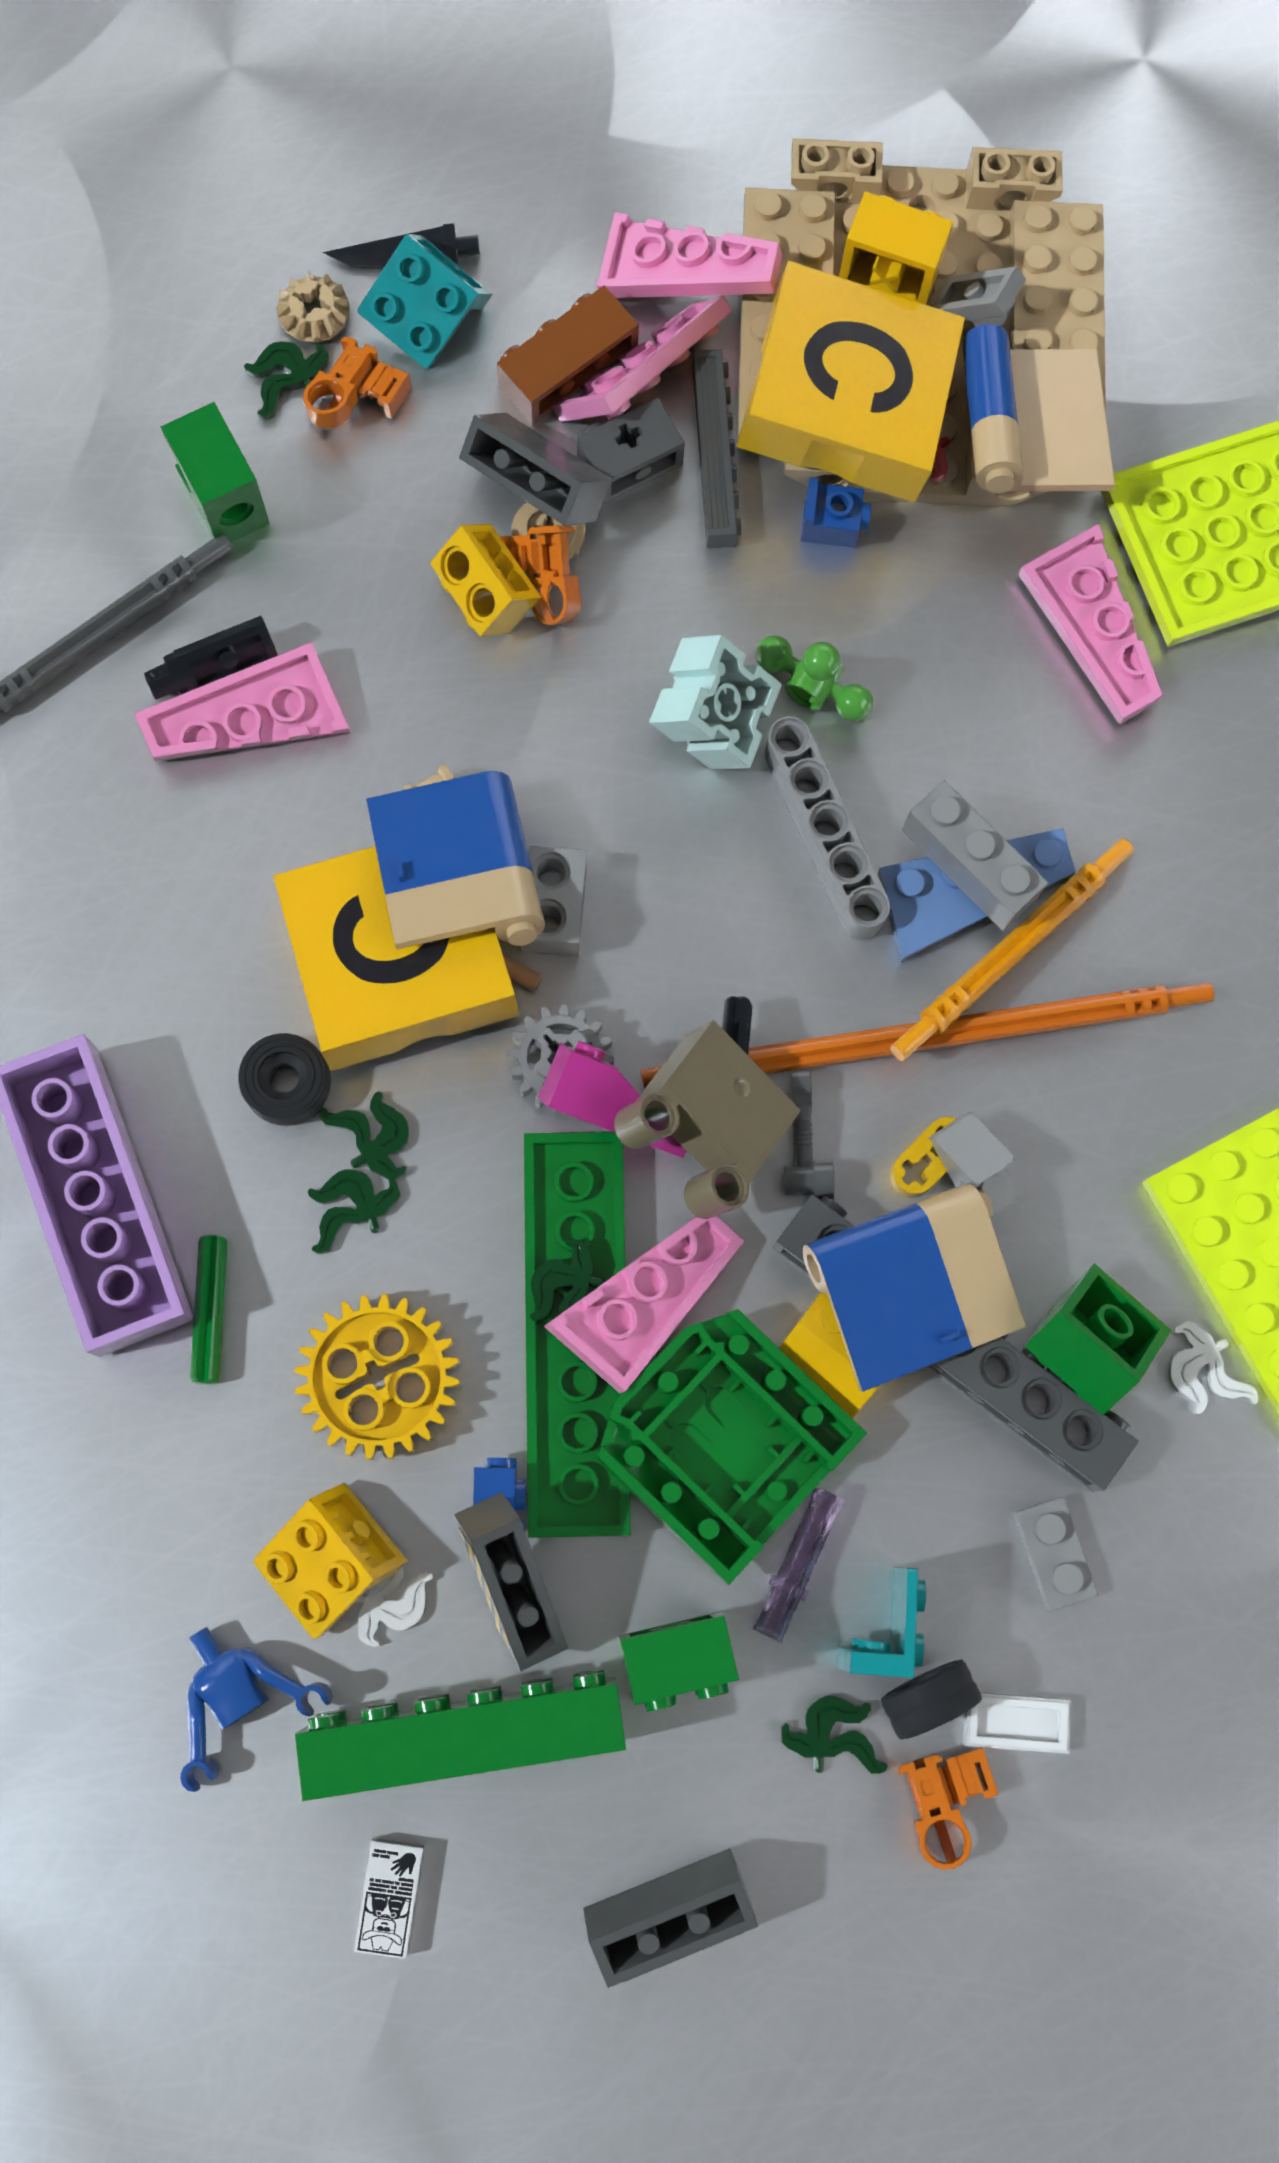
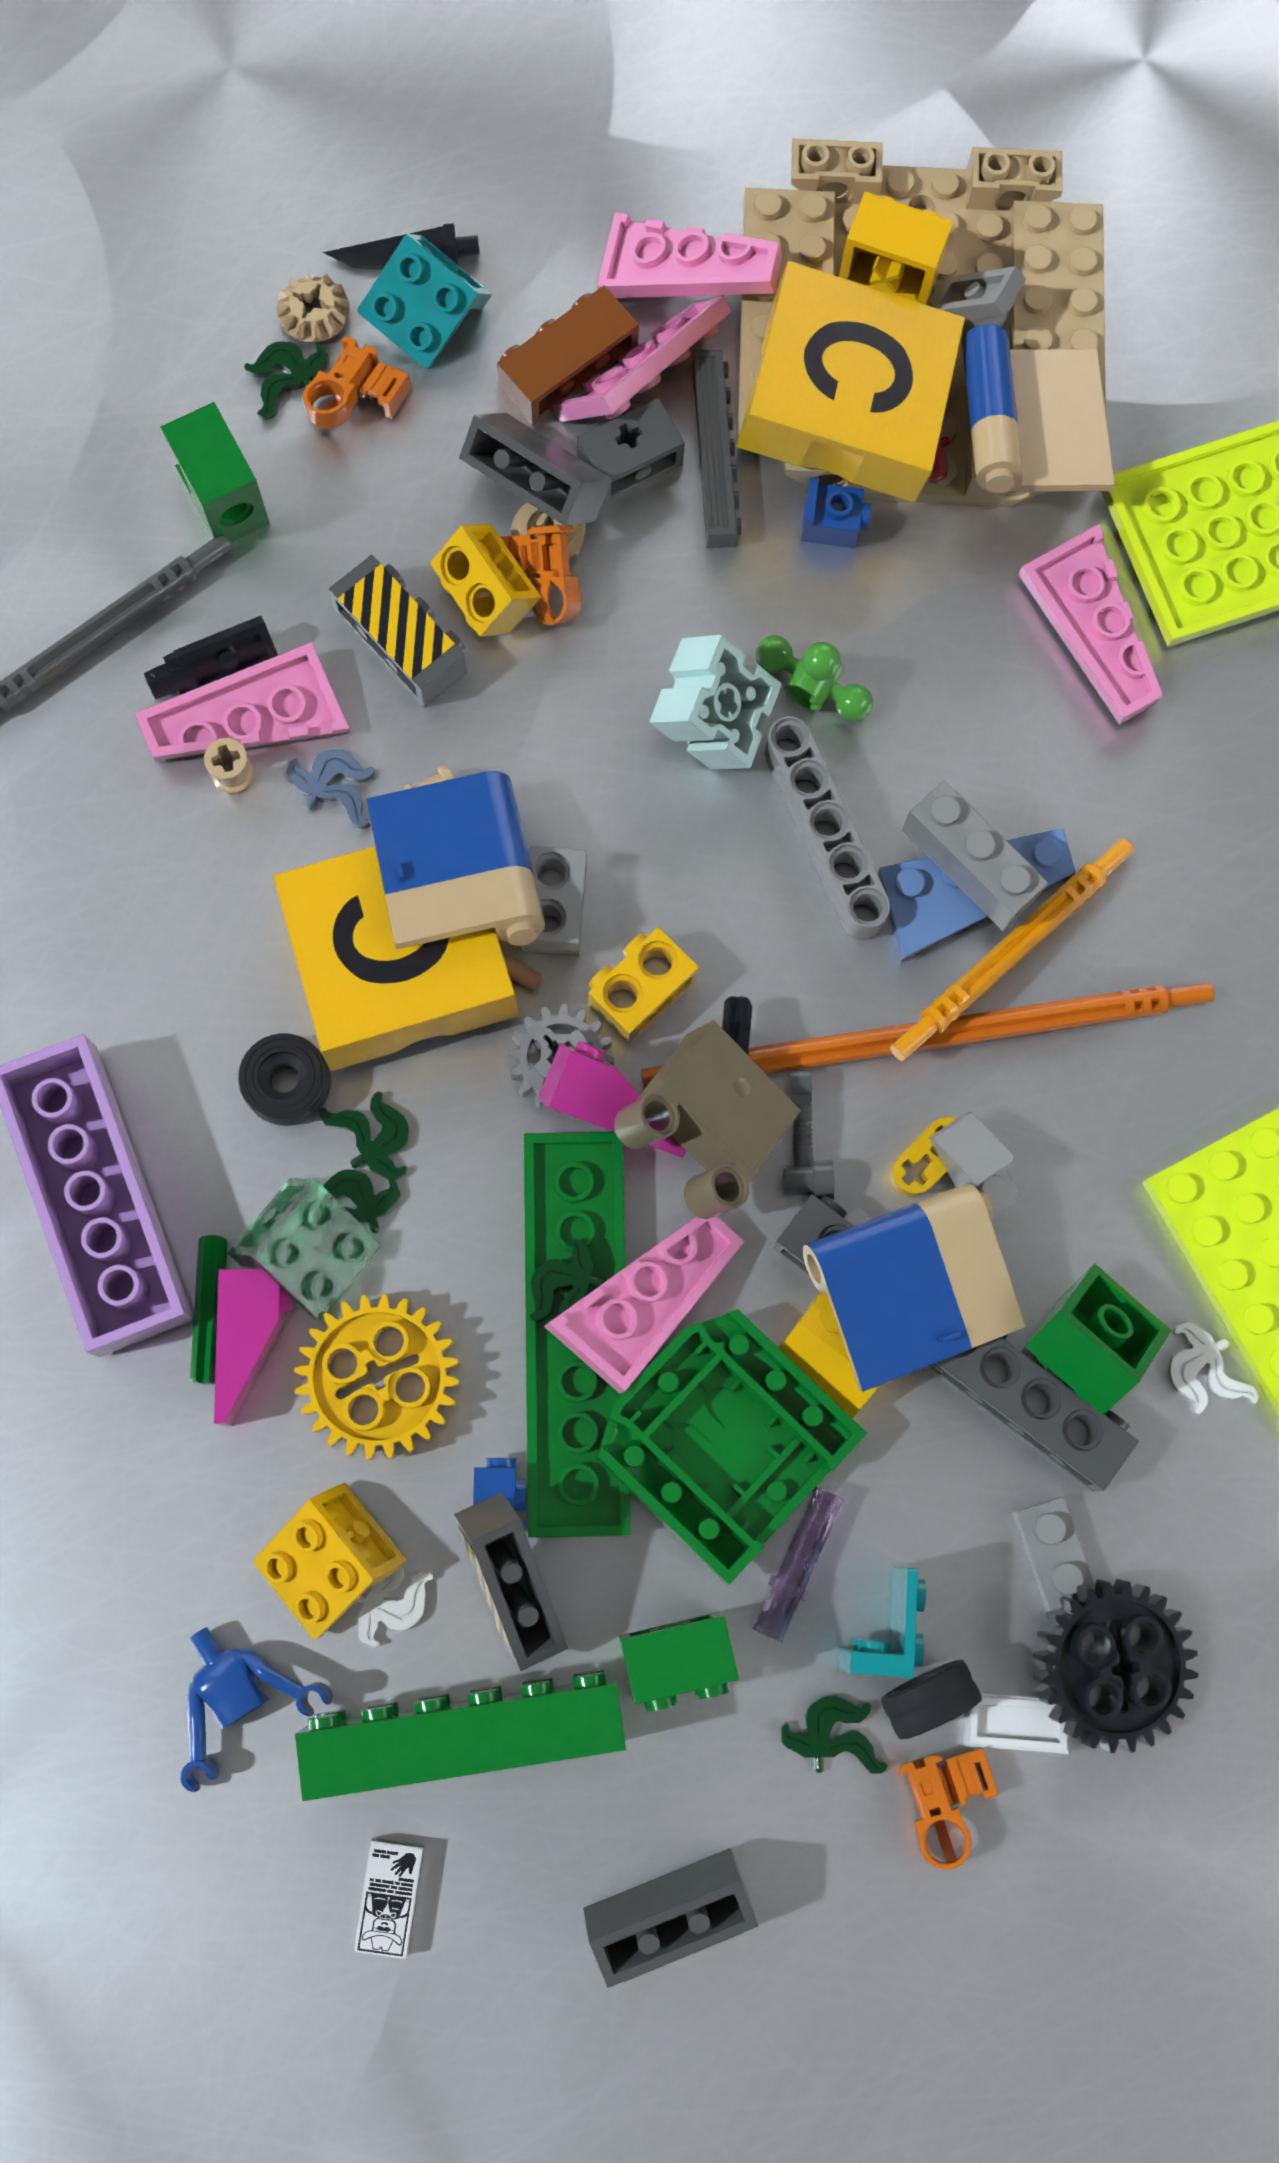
none -> tan bush [204,738,254,795]
none -> dark pink slope [214,1269,295,1426]
none -> clear green bracket [227,1178,380,1320]
none -> sand blue piece [286,749,375,829]
none -> brick [329,554,467,707]
none -> yellow brick [588,927,699,1045]
none -> black gear [1032,1579,1199,1754]

